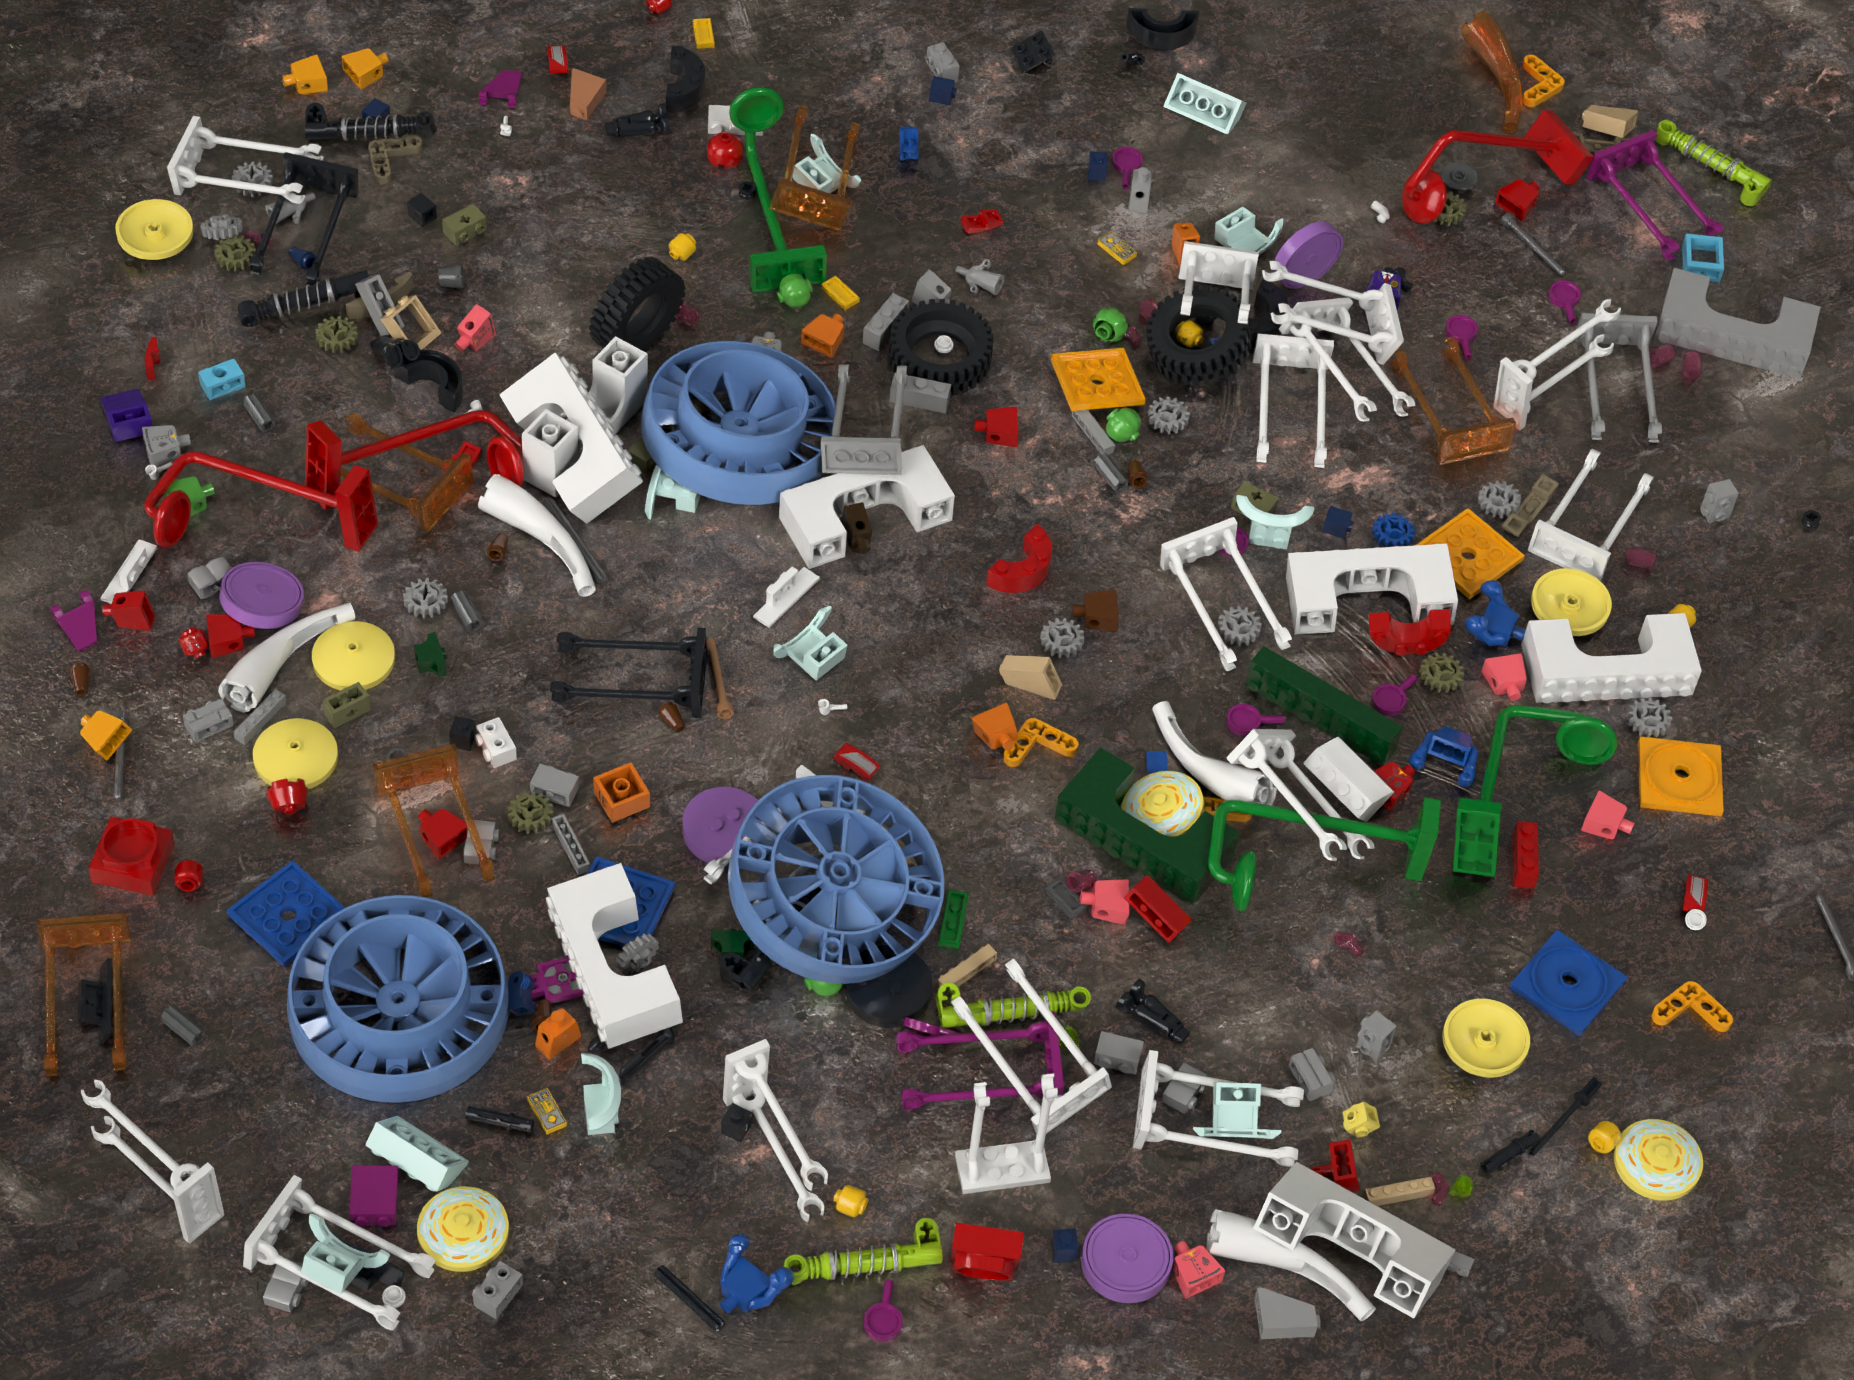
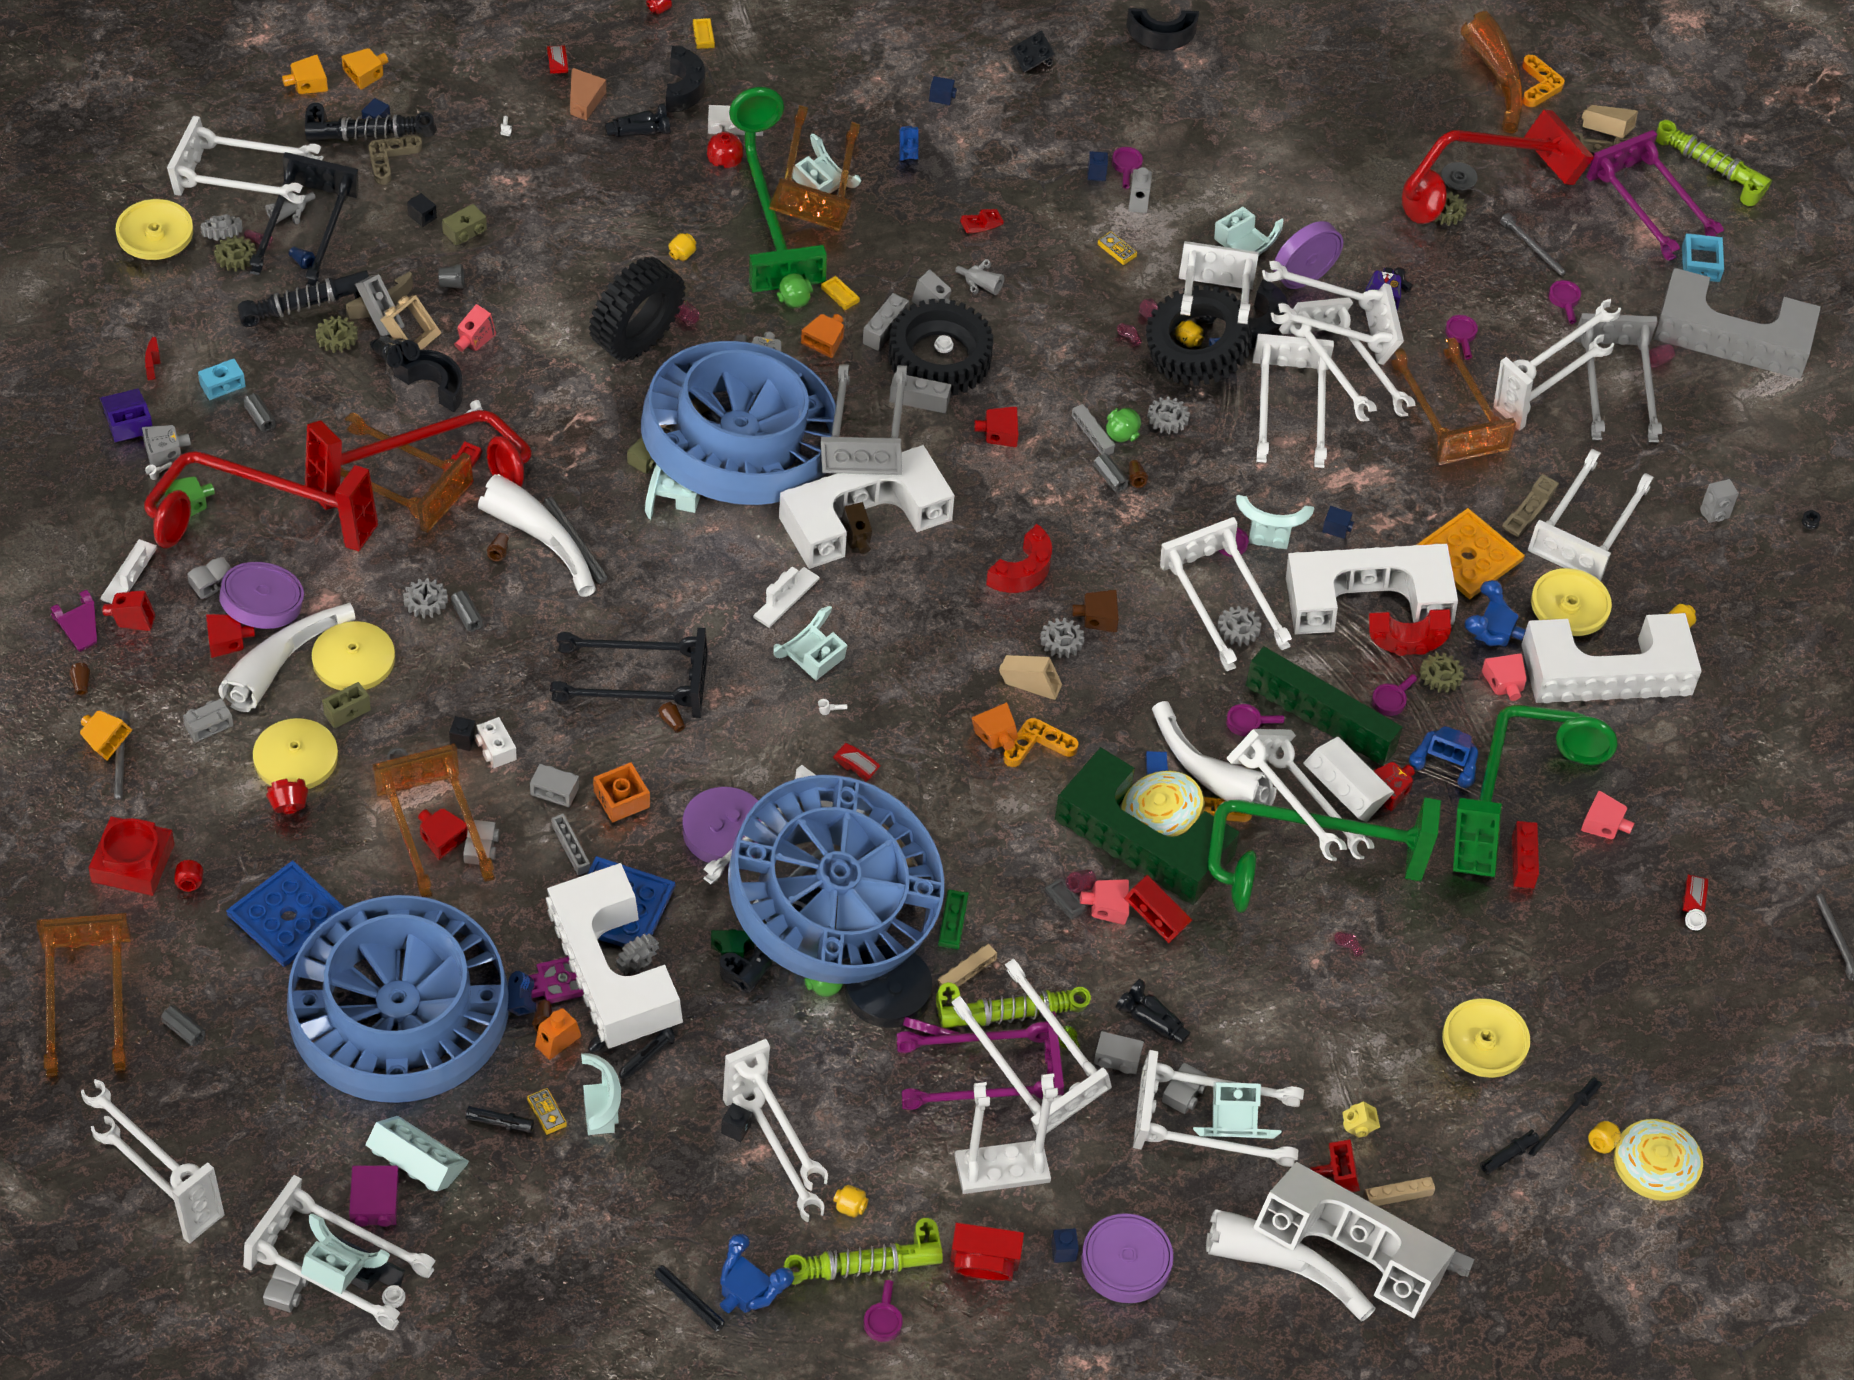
black bracket [78,958,114,1045] -> none
red head [178,626,209,658] -> none
light grey gear [232,161,273,197] -> none
light grey piece [234,689,286,745] -> none
dark green brick [414,632,447,678] -> none
dish [417,1186,509,1272] -> none
light grey brick [472,1261,523,1320] -> none
magenta flag [479,70,522,108] -> none
white arch [499,353,643,524] -> none
olive gear [508,791,554,834] -> none
white arch [522,336,648,498] -> none
medium nougat piece [707,638,734,719] -> none
black bush [739,181,756,200] -> none
light grey brick [925,42,960,82] -> none
light orange piece [1050,348,1146,411] -> none
bright green plant [1093,308,1128,342] -> none
black arm [1120,52,1145,65] -> none
light aqua slope [1163,73,1247,134] -> none
orange torso [1172,222,1200,266] -> none
coral torso [1172,1241,1225,1299] -> none
olive brick [1231,481,1279,515] -> none
light grey slope [1254,1287,1320,1339] -> none
light grey brick [1288,1048,1335,1101] -> none
light grey brick [1356,1010,1397,1062] -> none
white arm [1371,201,1390,224] -> none
blue gear [1372,512,1415,547] -> none
clear pink arm [1431,1172,1449,1206] -> none
clear neon green plate [1449,1175,1473,1198] -> none
light grey gear [1478,480,1521,518] -> none
red torso [1495,179,1539,221] -> none
blue piece [1509,930,1628,1036] -> none
clear pink brick [1625,546,1656,569] -> none
light grey gear [1626,698,1672,738] -> none
light orange piece [1638,736,1724,816] -> none
light orange beam [1651,981,1733,1032] -> none
clear pink brick [1683,351,1702,380] -> none

